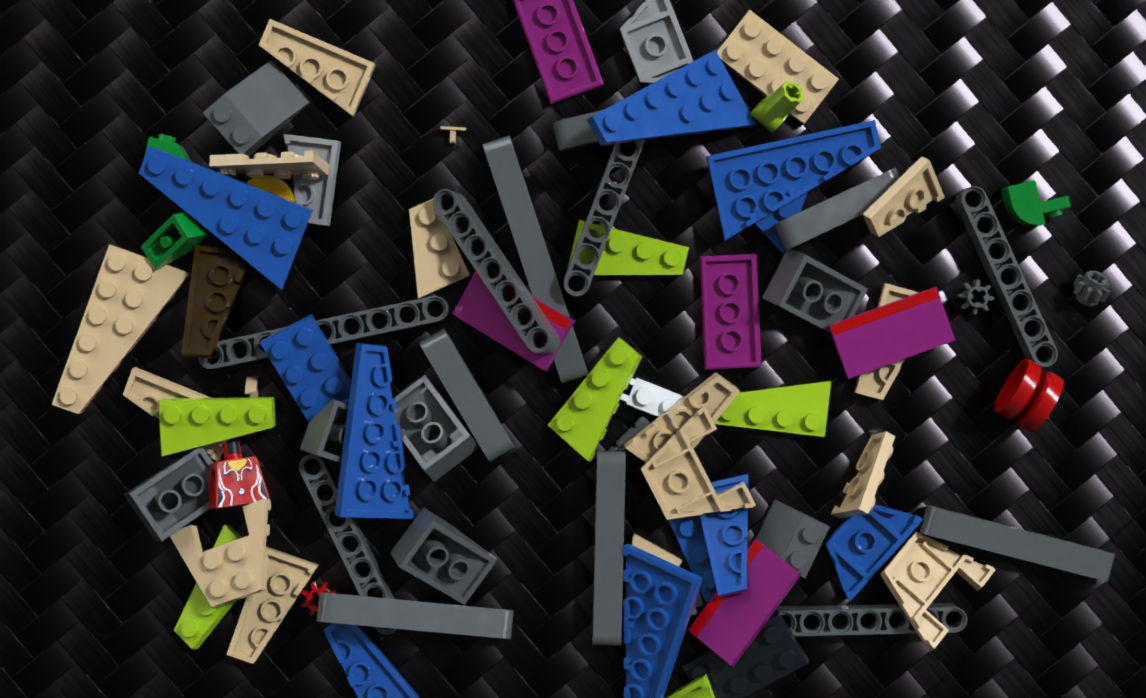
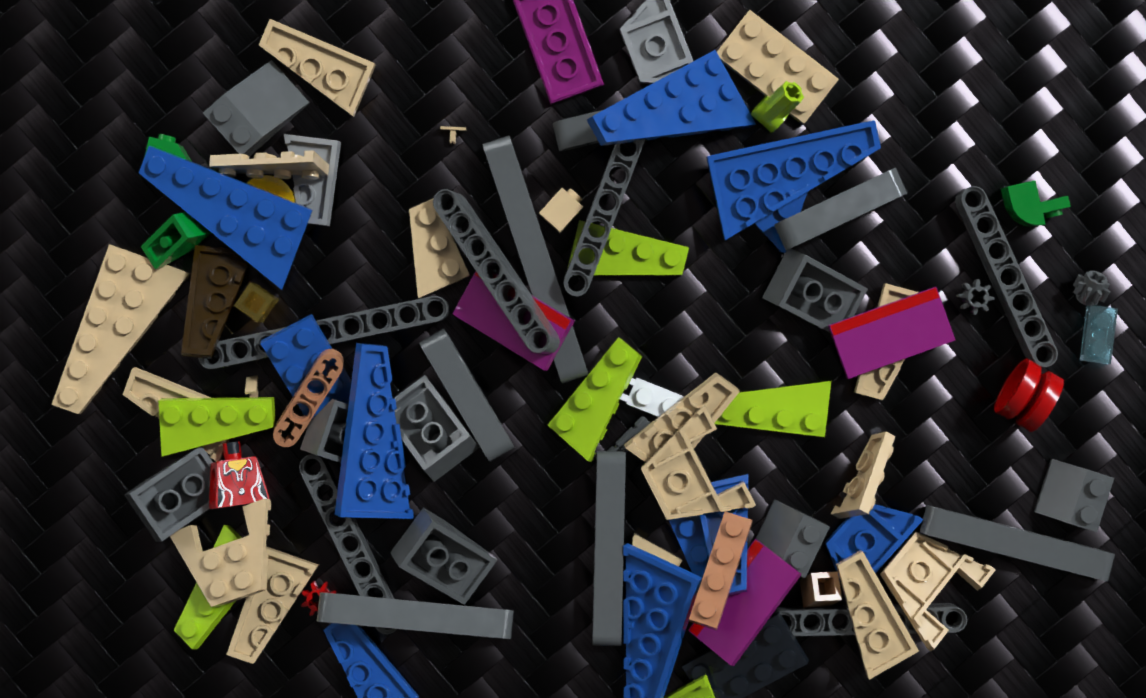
magenta tile [699,254,762,369] -> none
tan wing [863,157,945,237] -> none
none -> clear yellow brick [234,282,279,322]
none -> nougat beam [273,349,344,447]
none -> tan brick [539,188,583,233]
none -> nougat plate [689,511,752,630]
none -> medium nougat brick [800,572,842,608]
none -> tan wing [836,550,919,680]
none -> dark grey slope [1034,459,1114,532]
none -> clear light blue plate [1080,305,1118,364]

